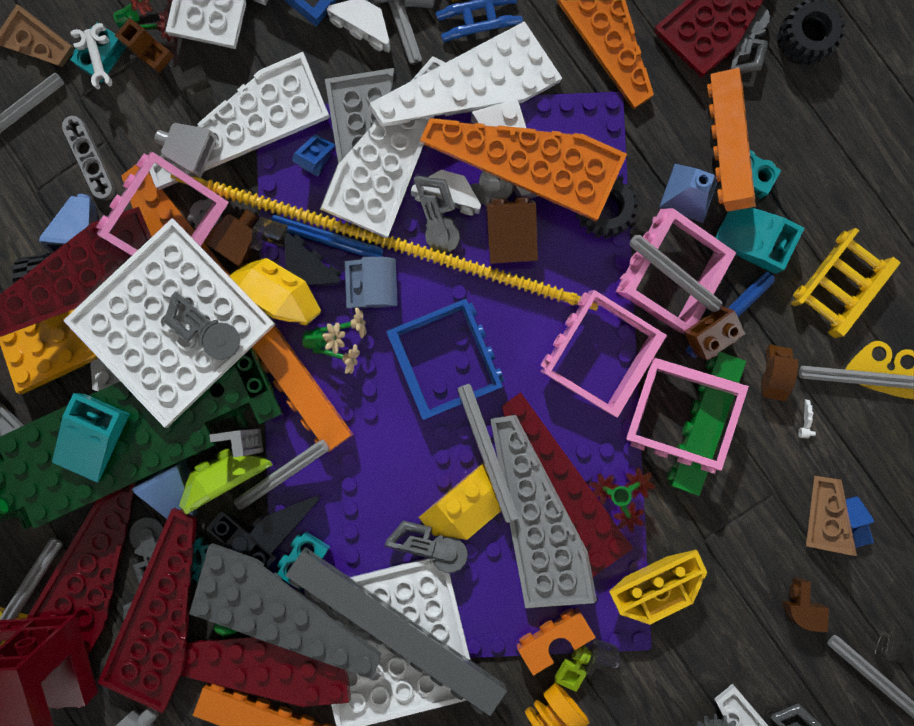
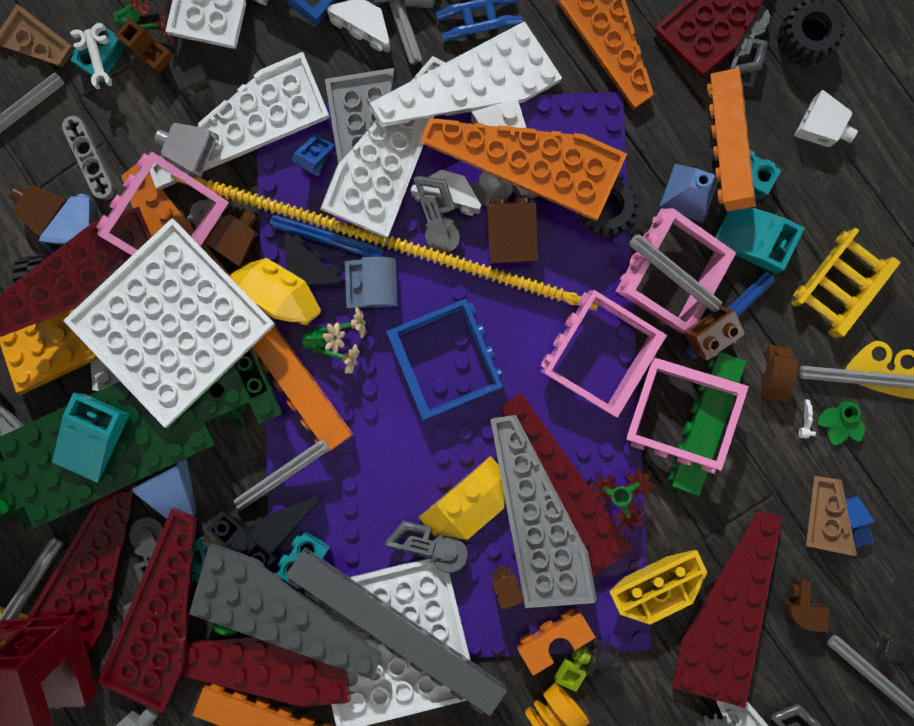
dark grey piece [163,291,240,360] -> none
lime wedge [179,449,273,515] -> none
light grey fence [210,429,264,457] -> none
clear smoke panel [250,217,288,251] -> none
light grey axle [457,384,518,523] -> none
none -> reddish brown torso [10,184,67,237]
none -> reddish brown brick [490,564,525,609]
none -> dark red wing [672,511,782,708]
none -> white torso [794,90,858,147]
none -> green plate [818,401,865,445]

